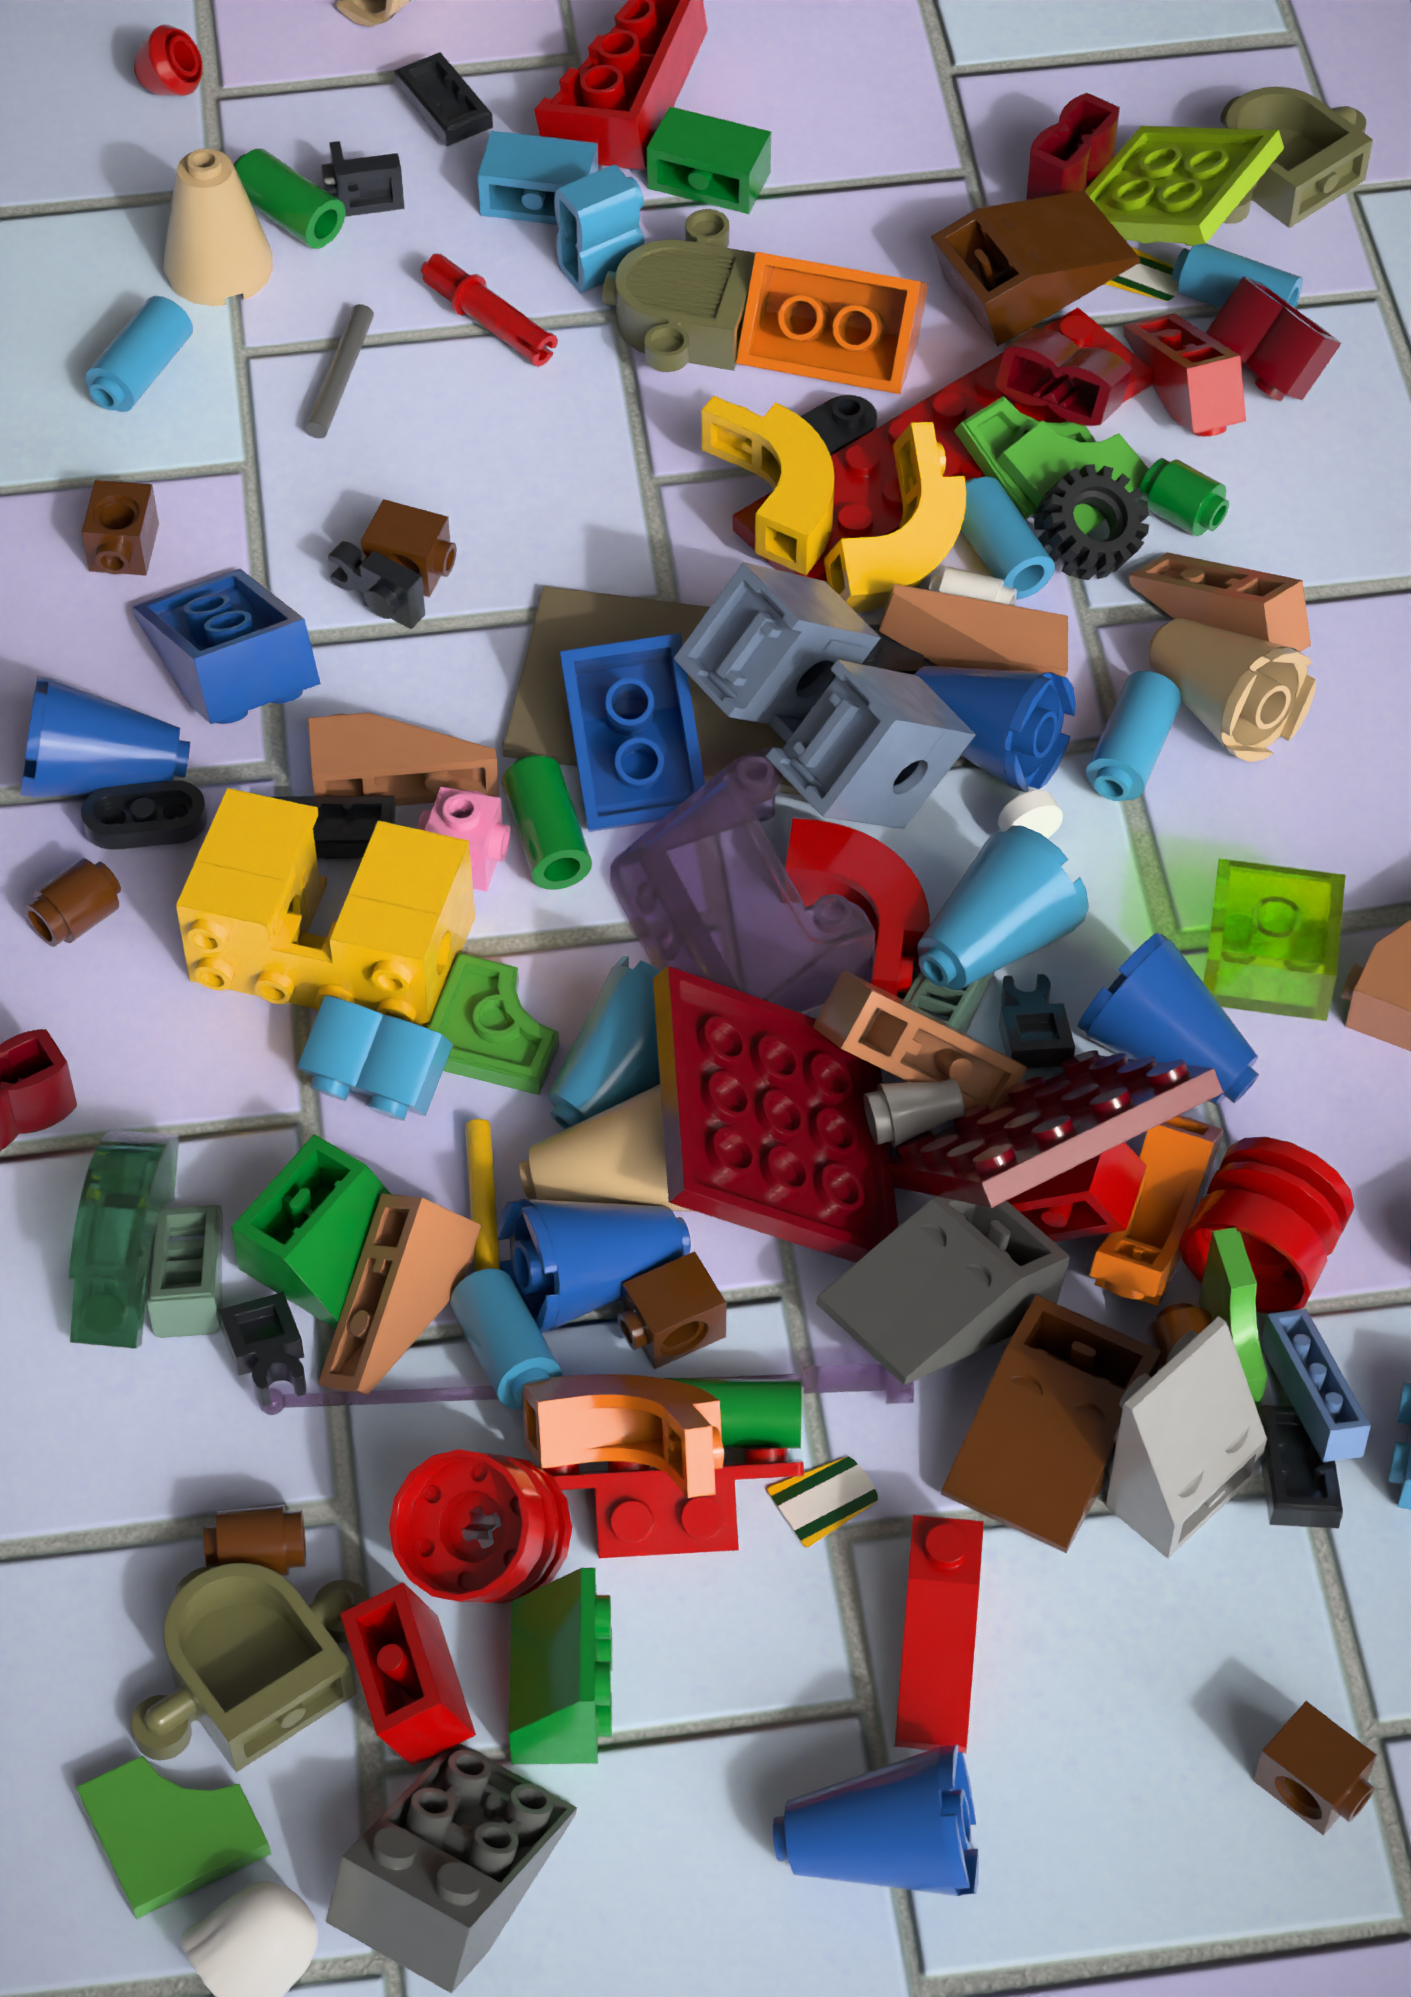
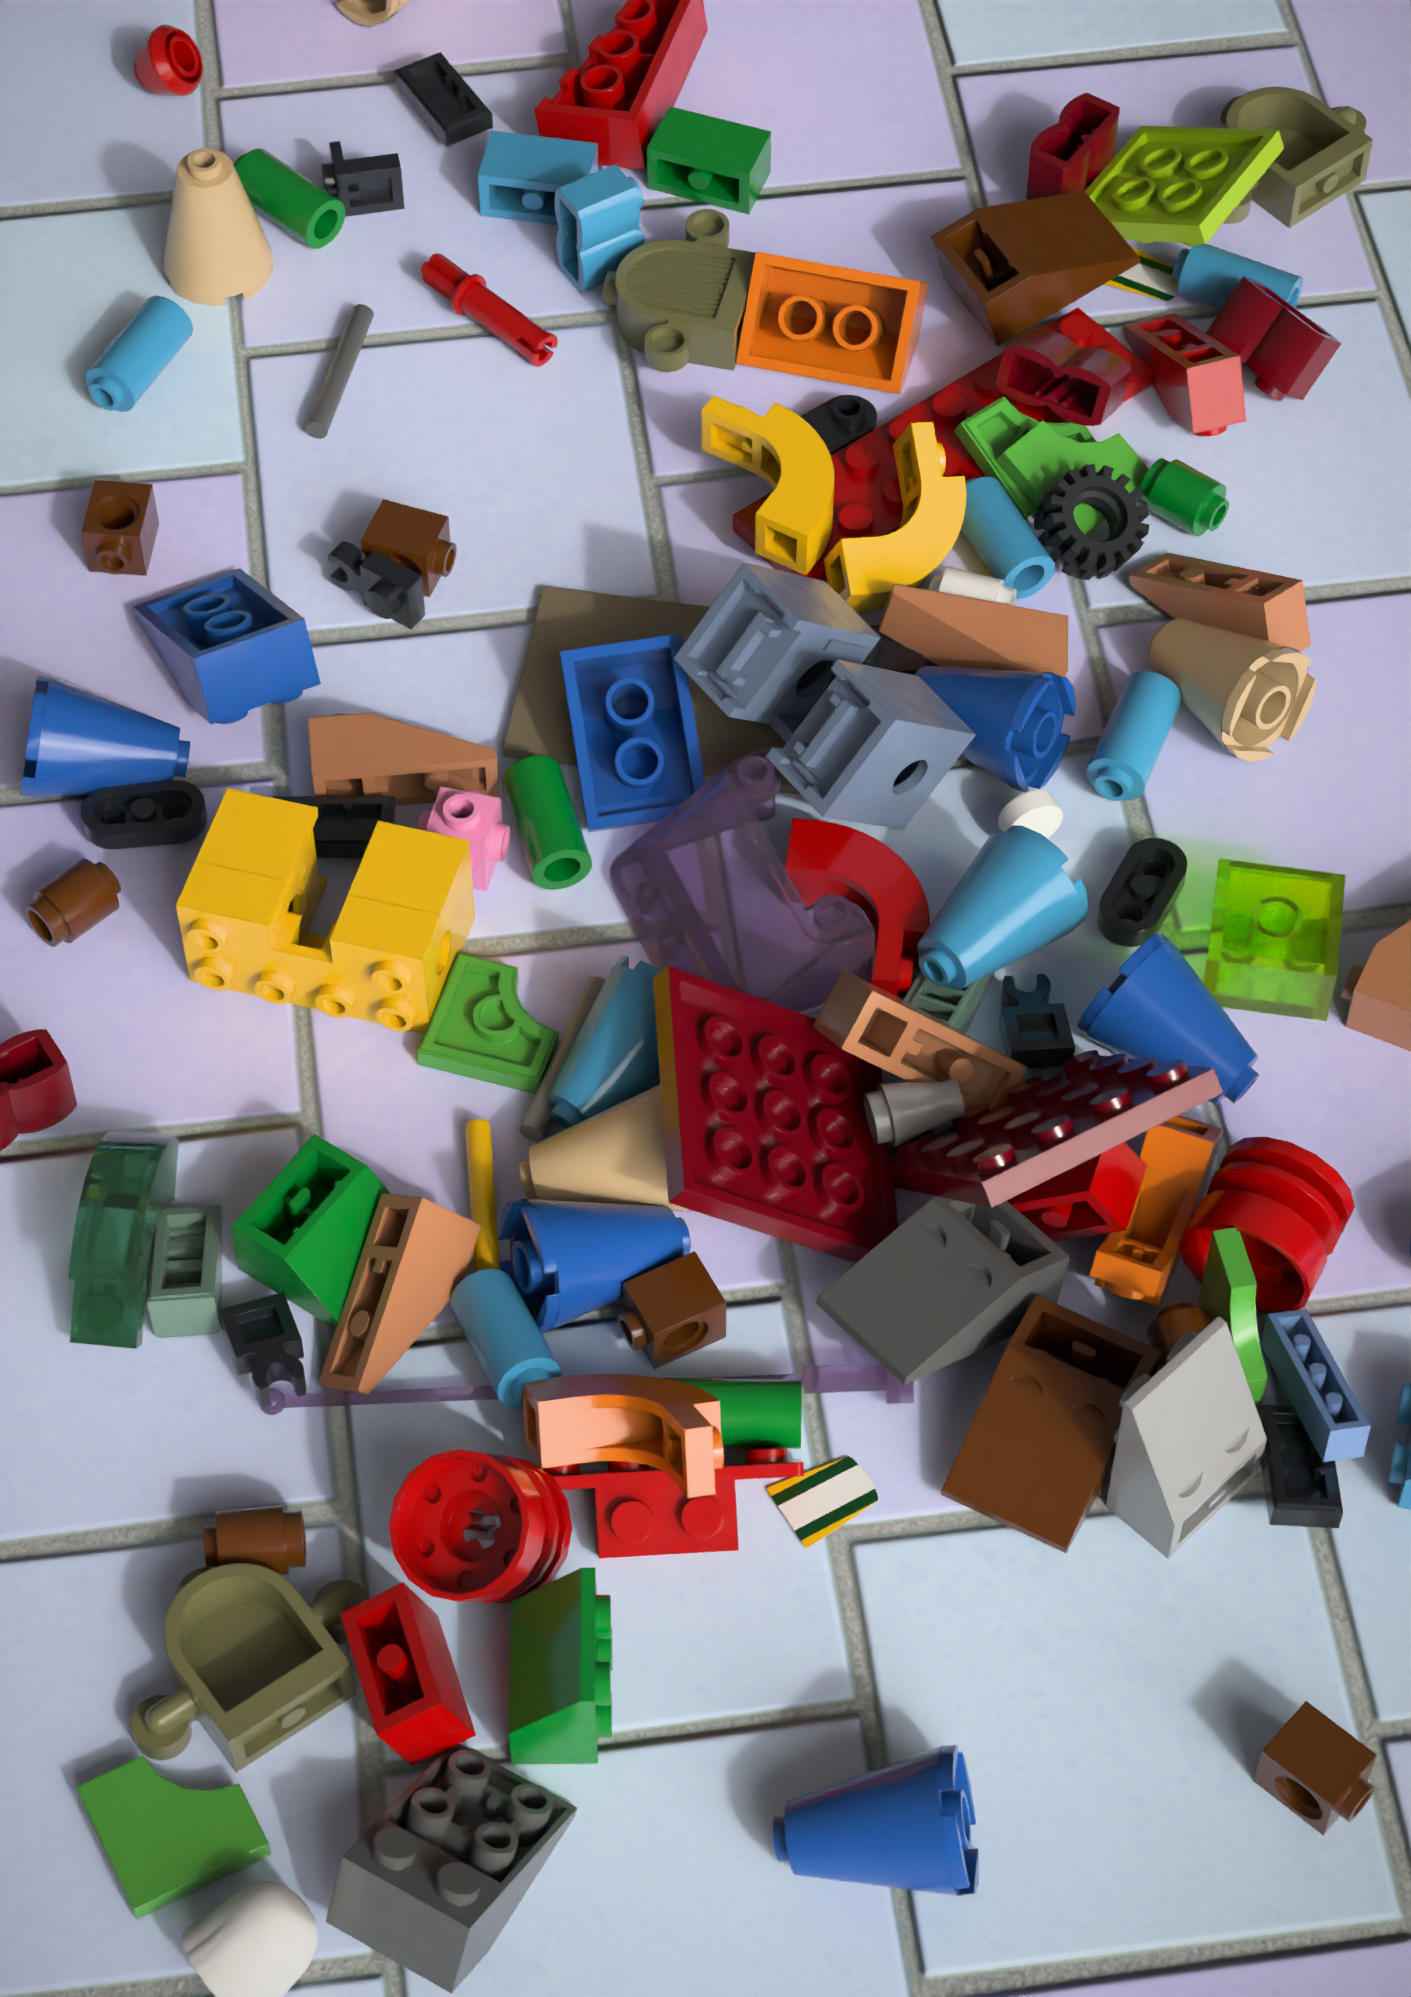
dark azure brick [297,995,453,1121] -> none
red slope [894,1515,984,1753] -> none
none -> light grey bar [519,976,605,1142]
none -> black plate [1097,838,1187,947]

